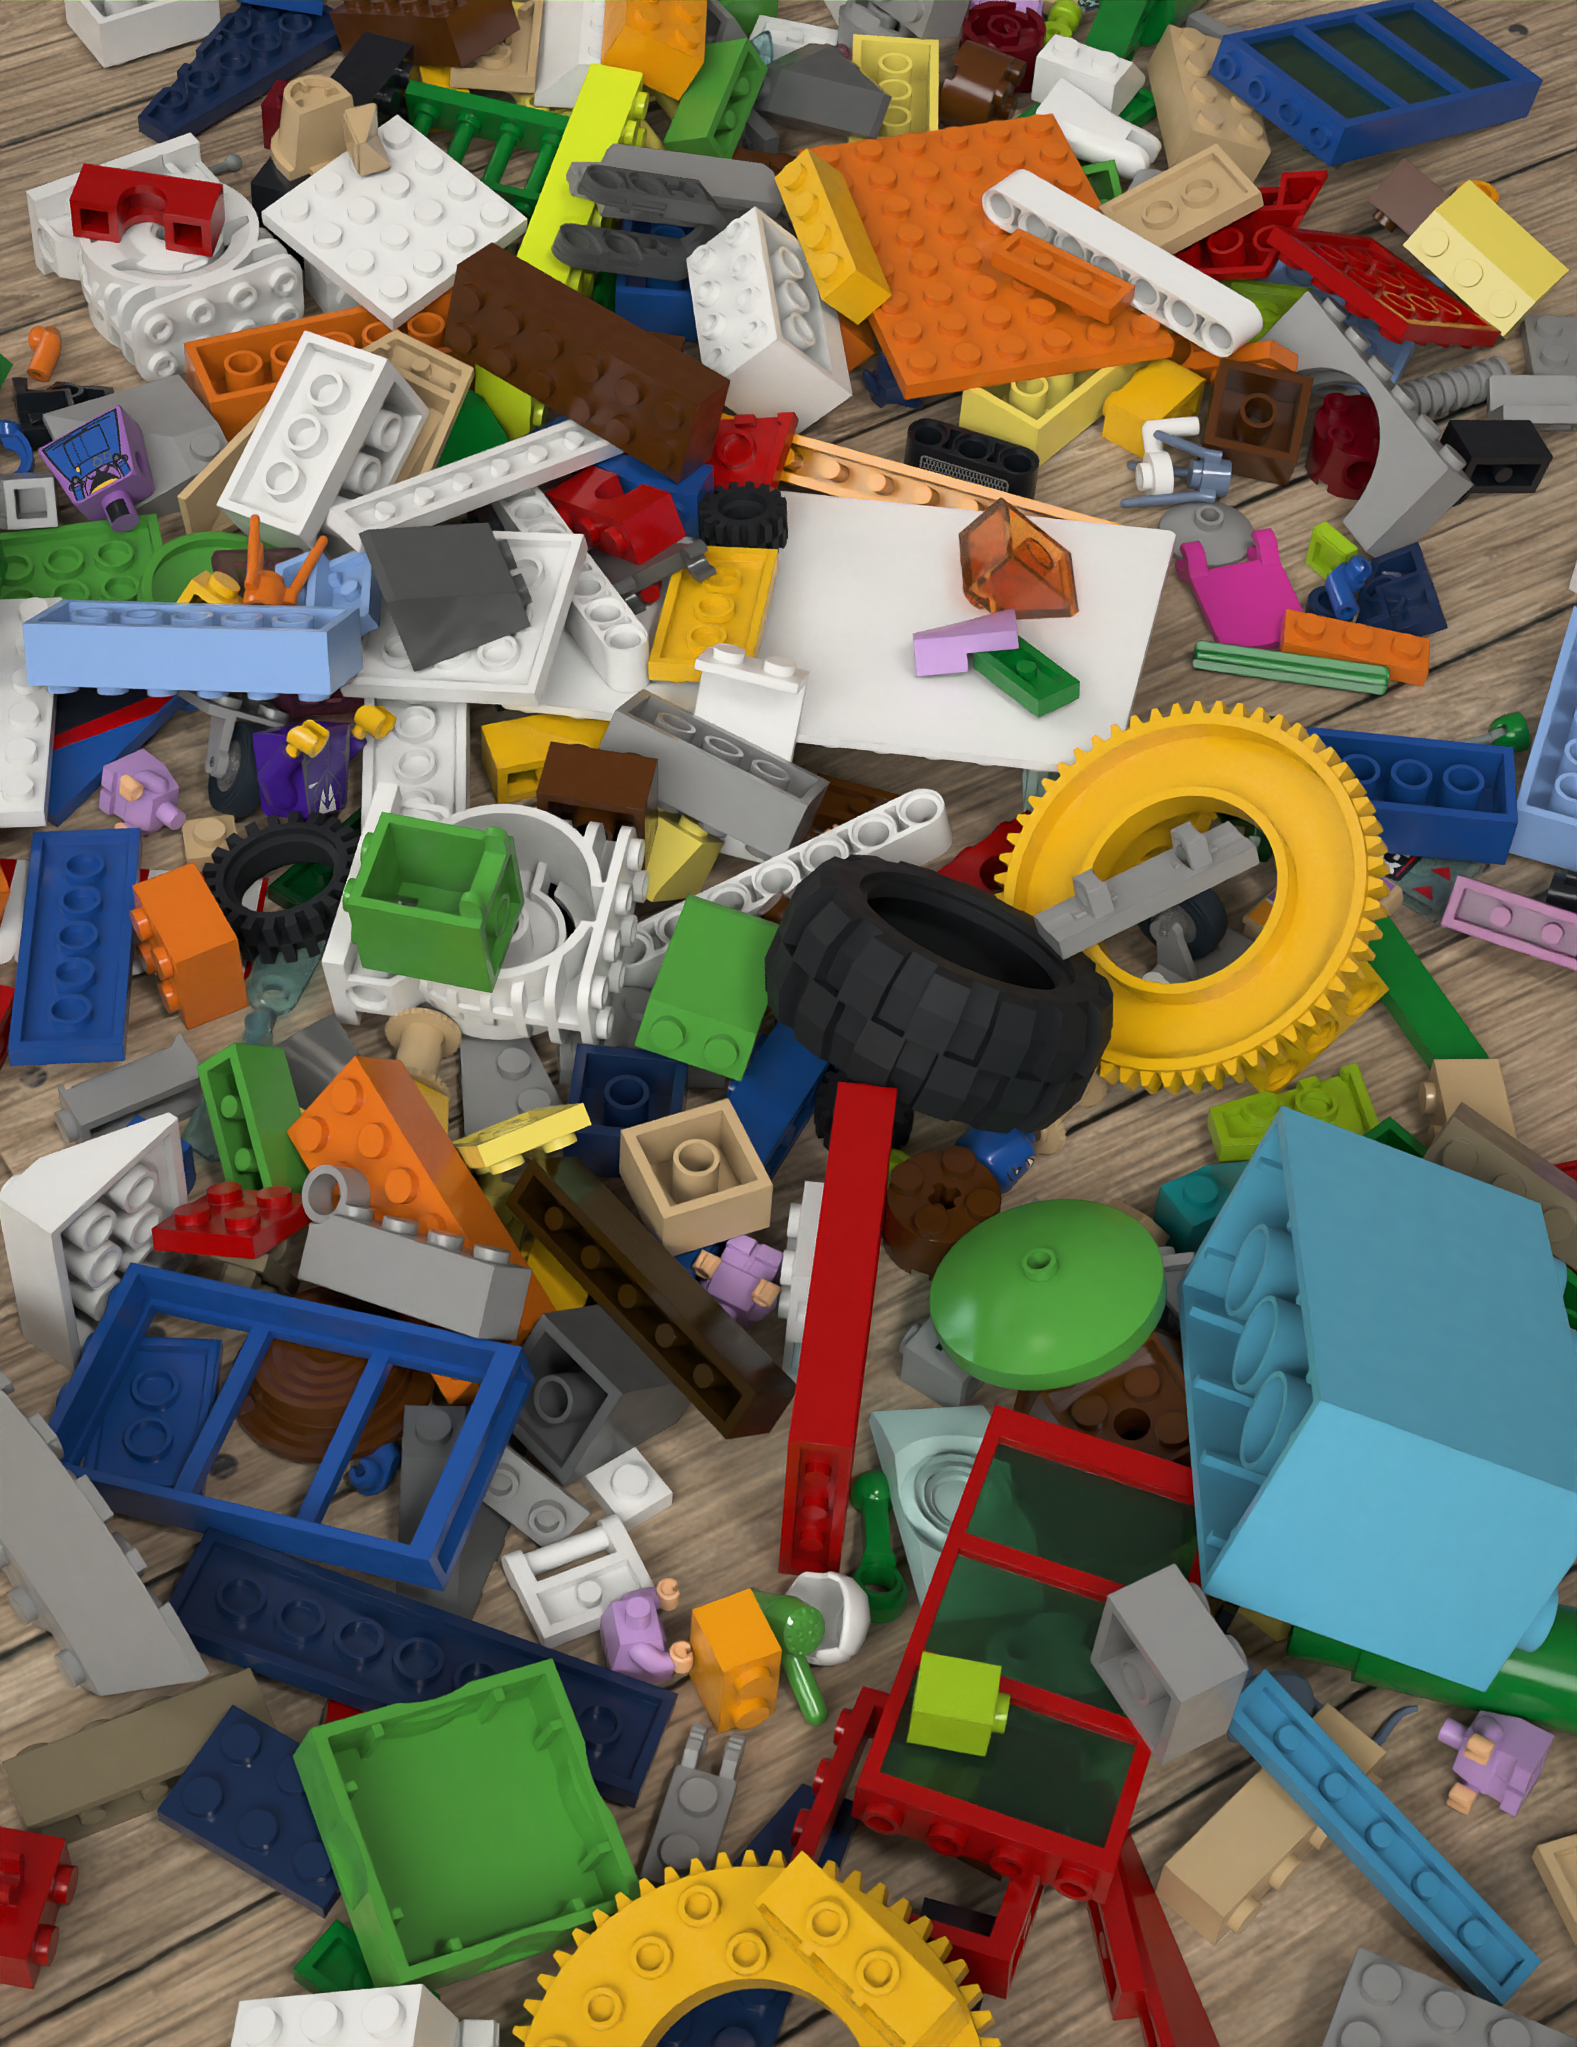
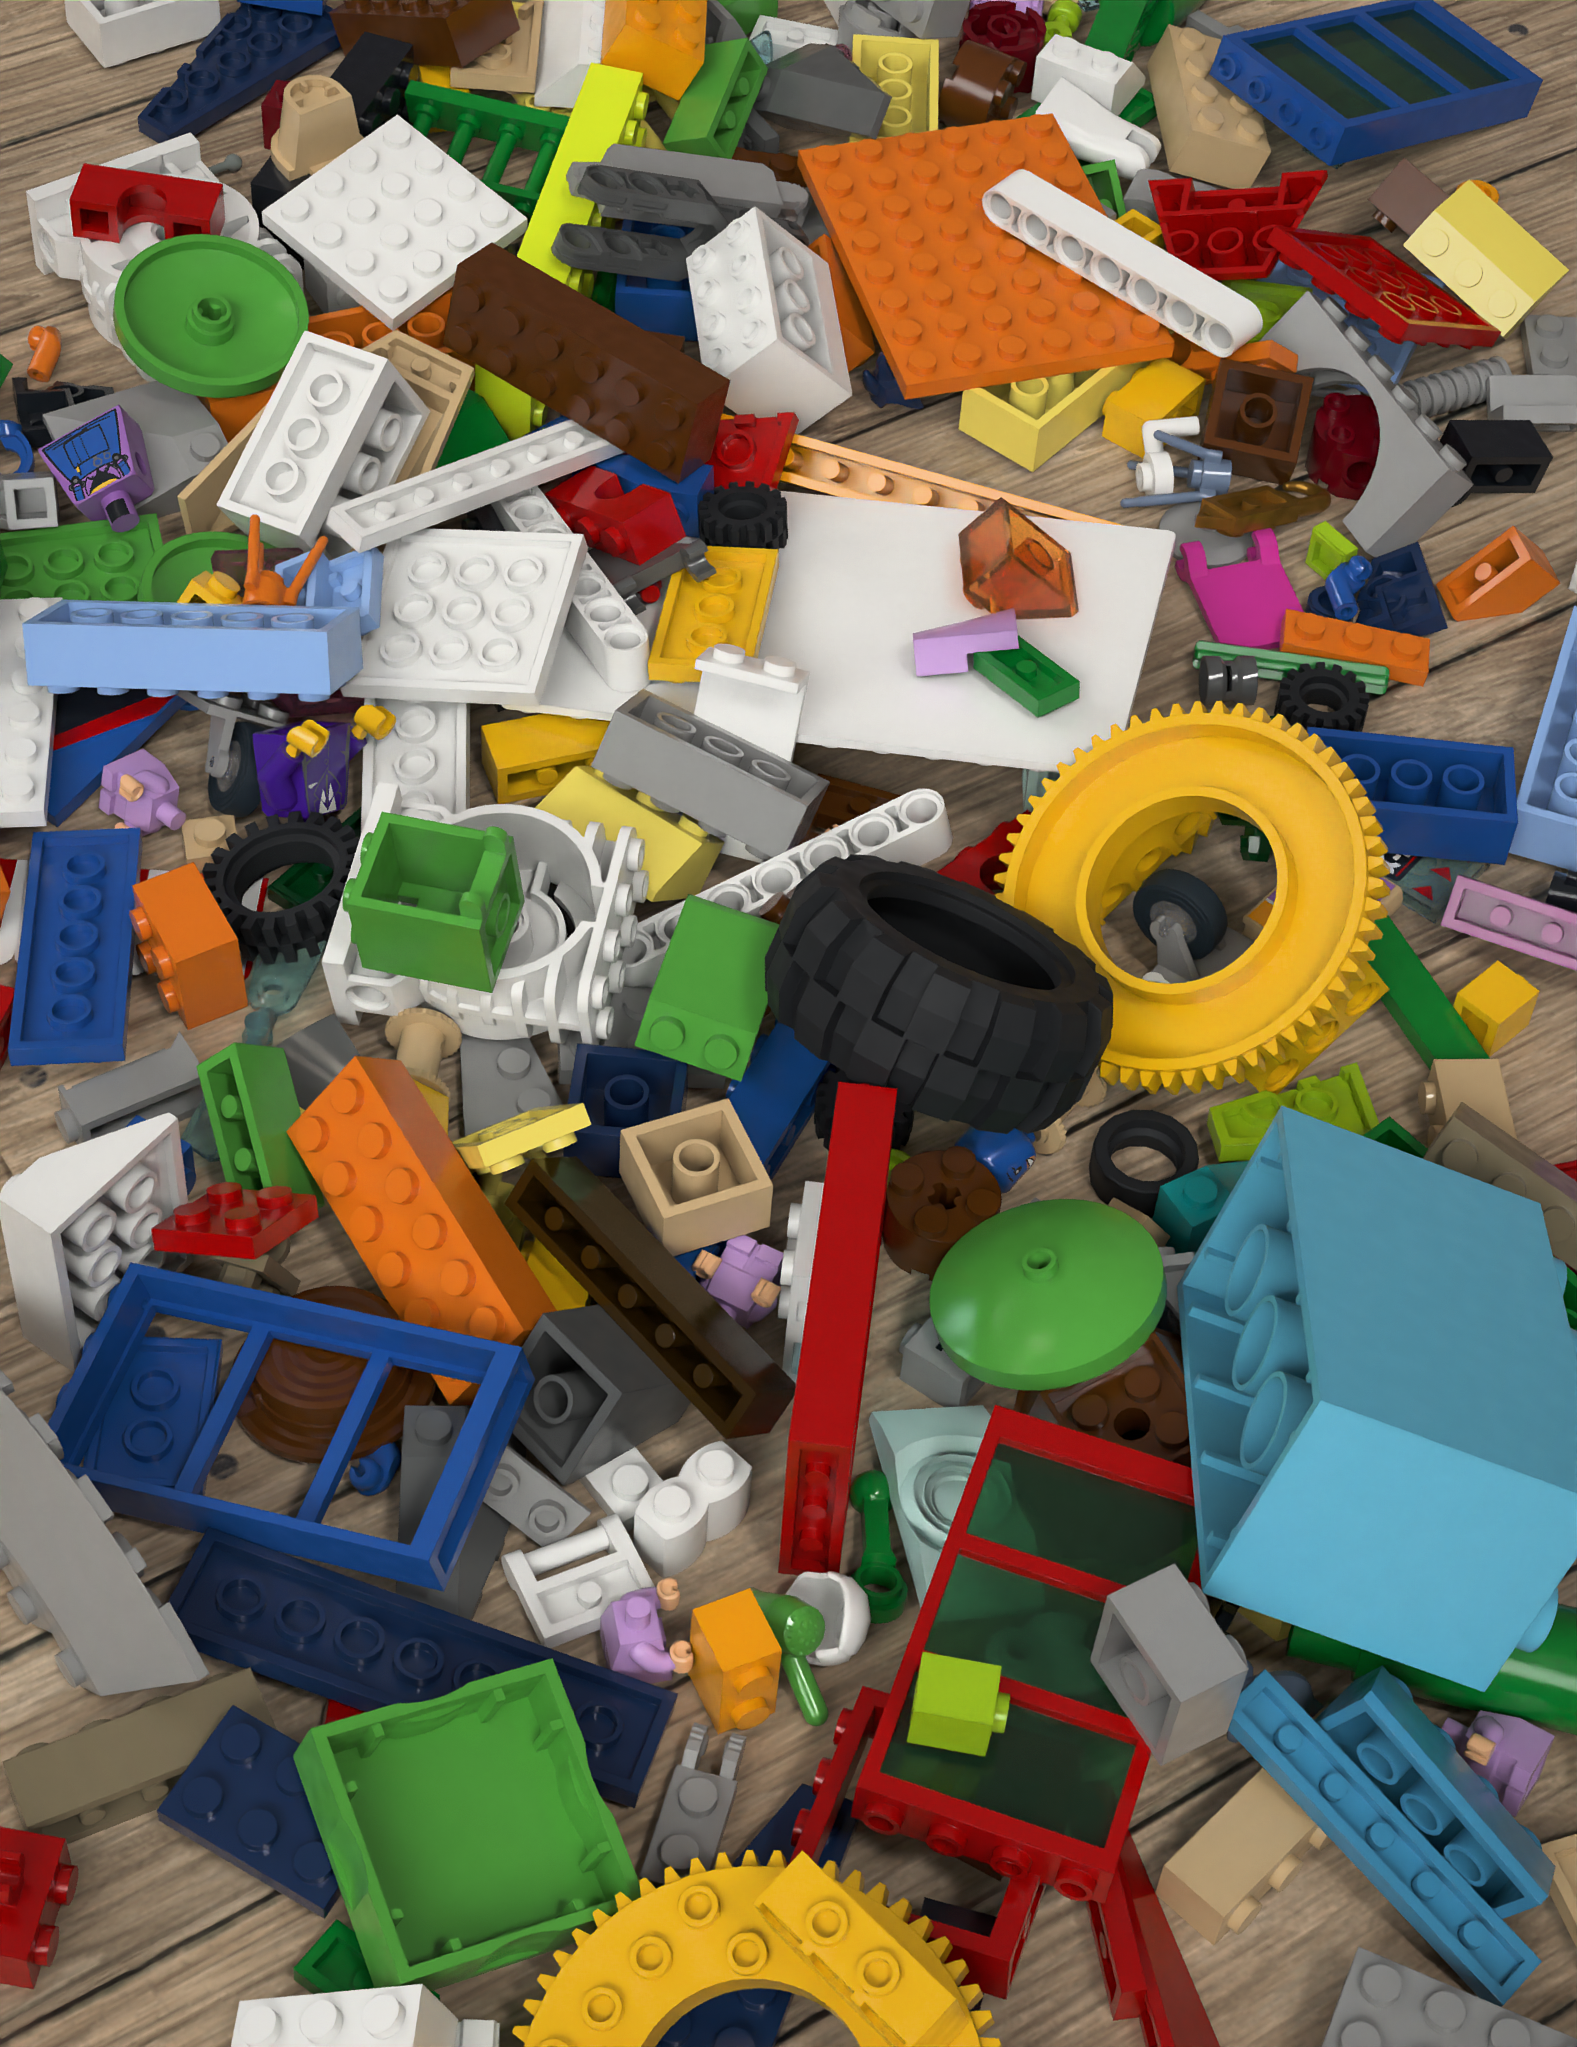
light grey hinge [298,1165,532,1340] -> none
tan slope [343,103,391,176] -> none
dark grey slope [358,523,533,672] -> none
reddish brown brick [536,741,658,870] -> none
yellow brick [774,148,892,325] -> none
black beam [904,418,1040,500] -> none
orange plate [991,228,1135,325] -> none
light grey hinge [1034,821,1260,960] -> none
tan plate [1098,143,1264,255] -> none
green hinge [1456,711,1530,753] -> none
none -> bright green dish [113,234,309,398]
none -> white brick [633,1441,752,1578]
none -> black tyre [1089,1110,1199,1218]
none -> pearl gold plate [1194,481,1332,537]
none -> dark grey wheel [1199,656,1258,706]
none -> black tyre [1273,662,1370,732]
none -> dark azure slope [1314,1665,1556,1919]
none -> orange slope [1436,525,1561,622]
none -> yellow brick [1453,960,1540,1057]

